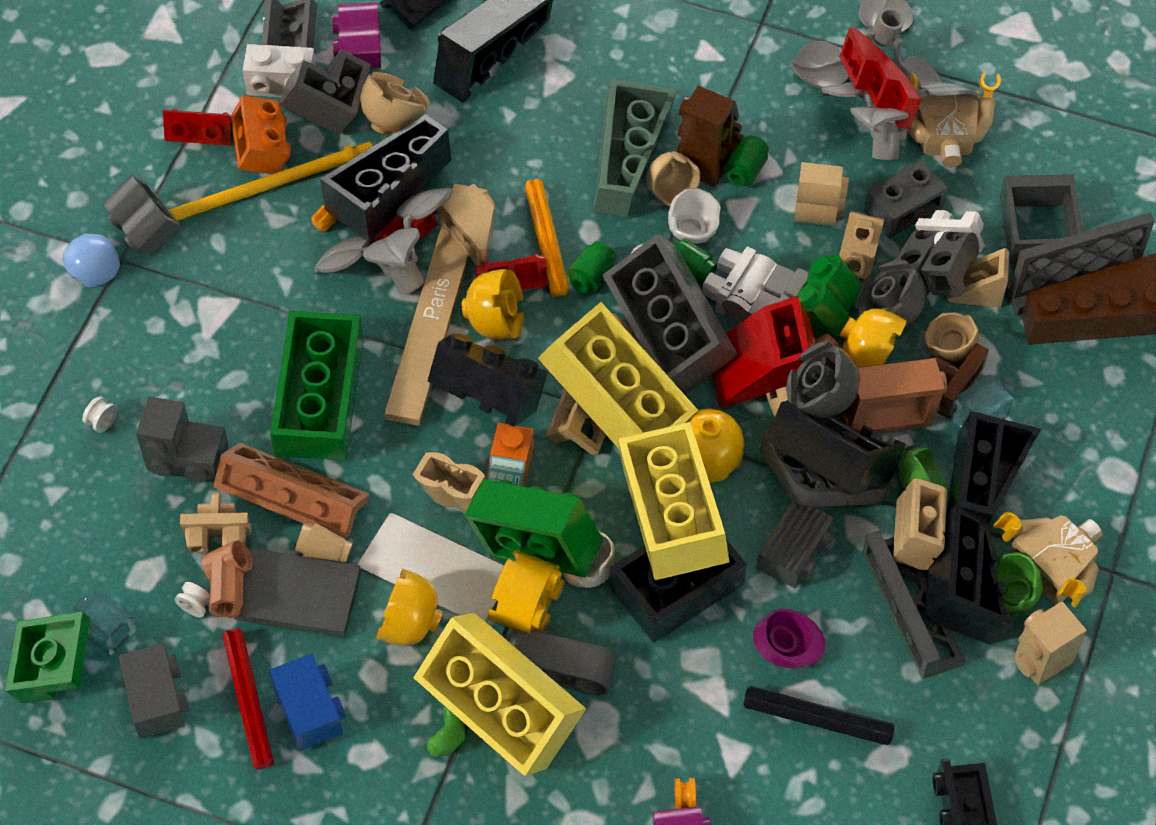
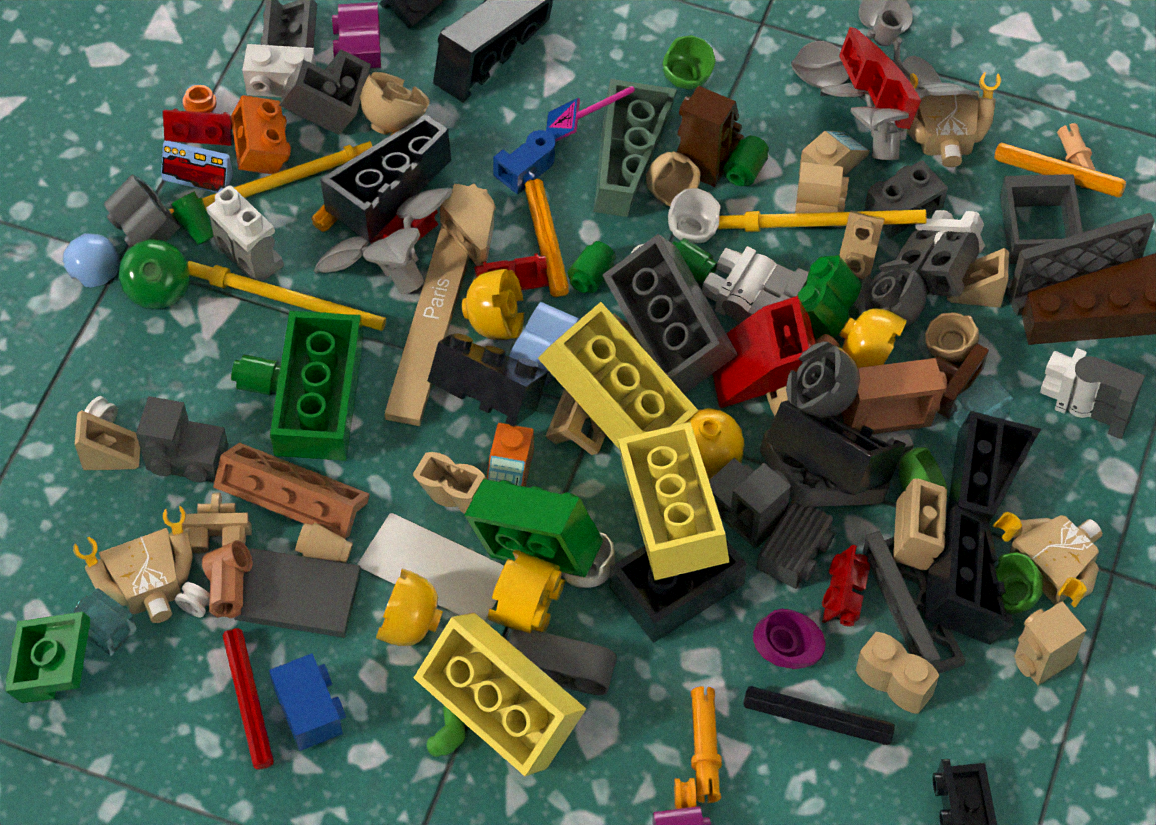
dark grey brick [118,643,189,739] -> none
none -> tan torso [73,506,193,623]
none -> tan slope [75,410,140,470]
none -> green cylinder [118,239,190,310]
none -> slope [161,140,233,193]
none -> green cone [170,191,214,246]
none -> orange plate [183,85,217,113]
none -> yellow bar [187,260,386,331]
none -> hips [206,185,284,282]
none -> green brick [231,354,281,396]
none -> blue leg [493,130,556,195]
none -> light blue brick [509,302,579,386]
none -> piece [546,86,635,142]
none -> bright green hair [662,35,716,90]
none -> light orange pin [691,686,722,803]
none -> dark grey brick [709,458,791,549]
none -> yellow bar [718,209,927,232]
none -> tan slope [799,131,869,177]
none -> red hinge [822,544,870,627]
none -> tan brick [856,632,939,714]
none -> light orange axle [994,143,1126,198]
none -> hips [1040,348,1145,439]
none -> light nougat axle [1057,123,1096,189]

